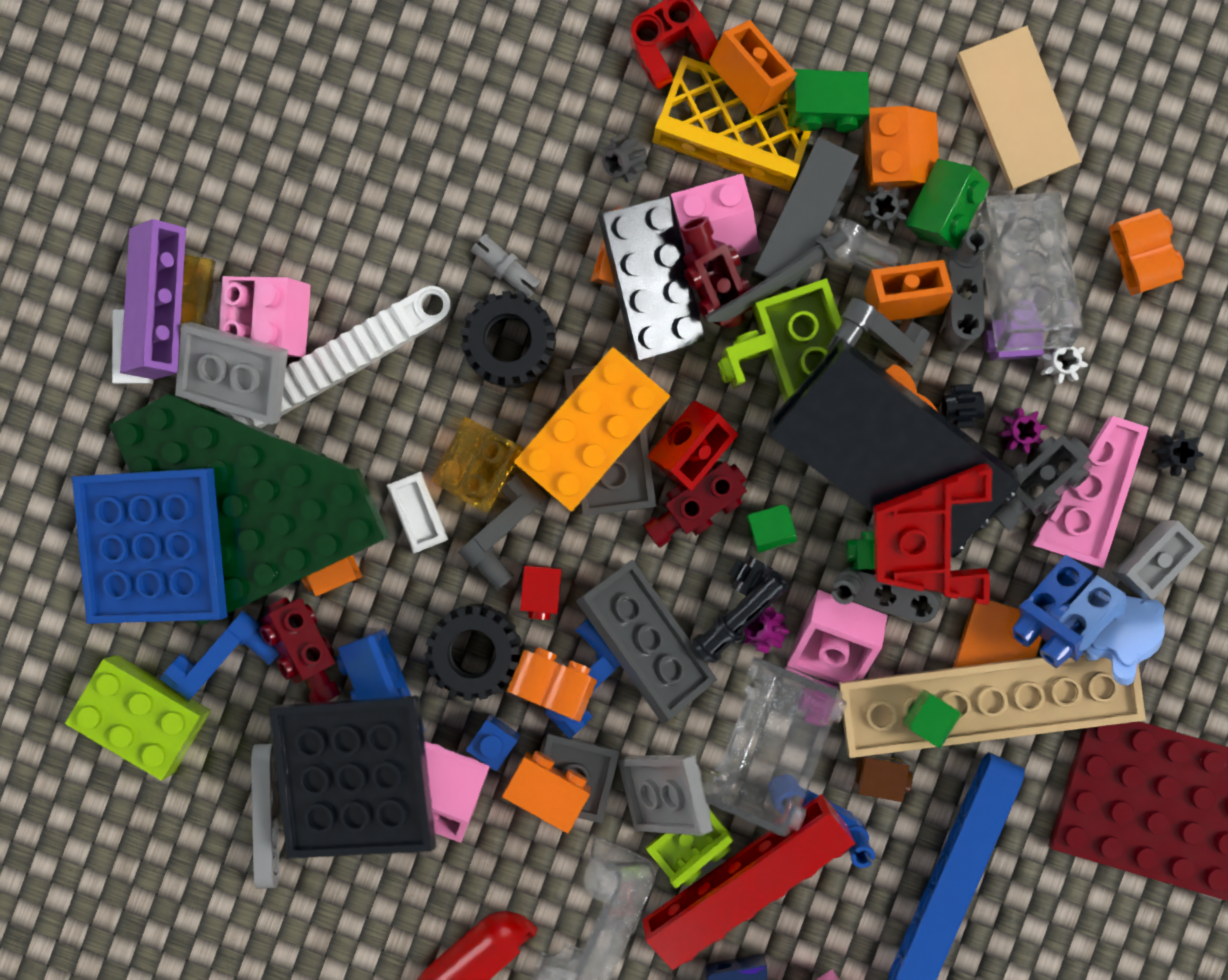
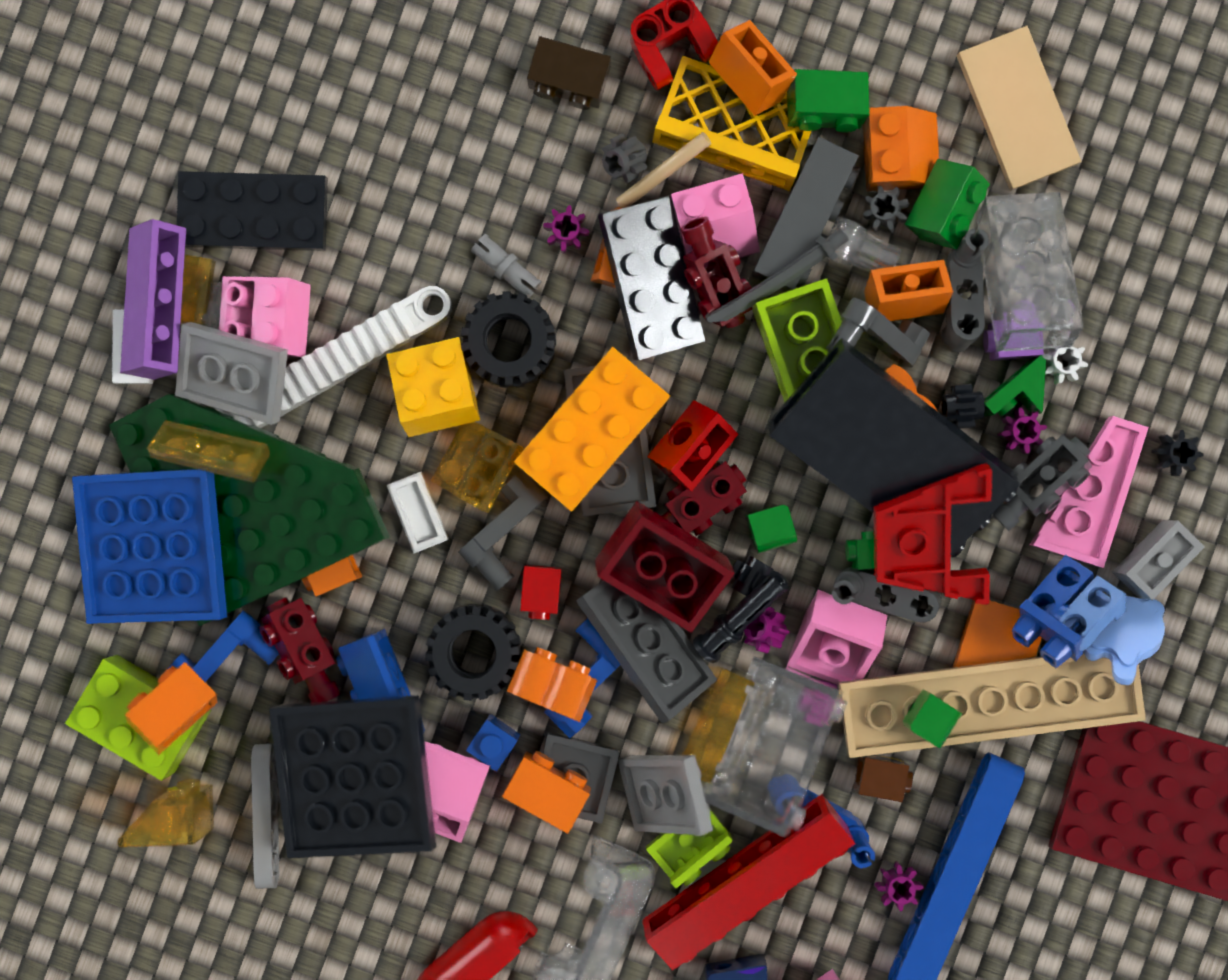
lime bracket [717,330,774,389] -> none
orange brick [1109,208,1184,296] -> none
none -> clear yellow slope [117,779,214,847]
none -> orange brick [125,662,217,755]
none -> clear yellow plate [147,420,270,483]
none -> black plate [176,171,328,251]
none -> yellow brick [386,337,481,437]
none -> dark brown brick [527,36,611,110]
none -> magenta gear [543,205,589,254]
none -> dark red brick [594,501,735,633]
none -> tan bar [616,132,712,208]
none -> clear yellow plate [681,667,756,784]
none -> magenta gear [874,861,923,911]
none -> green slope [984,355,1046,417]

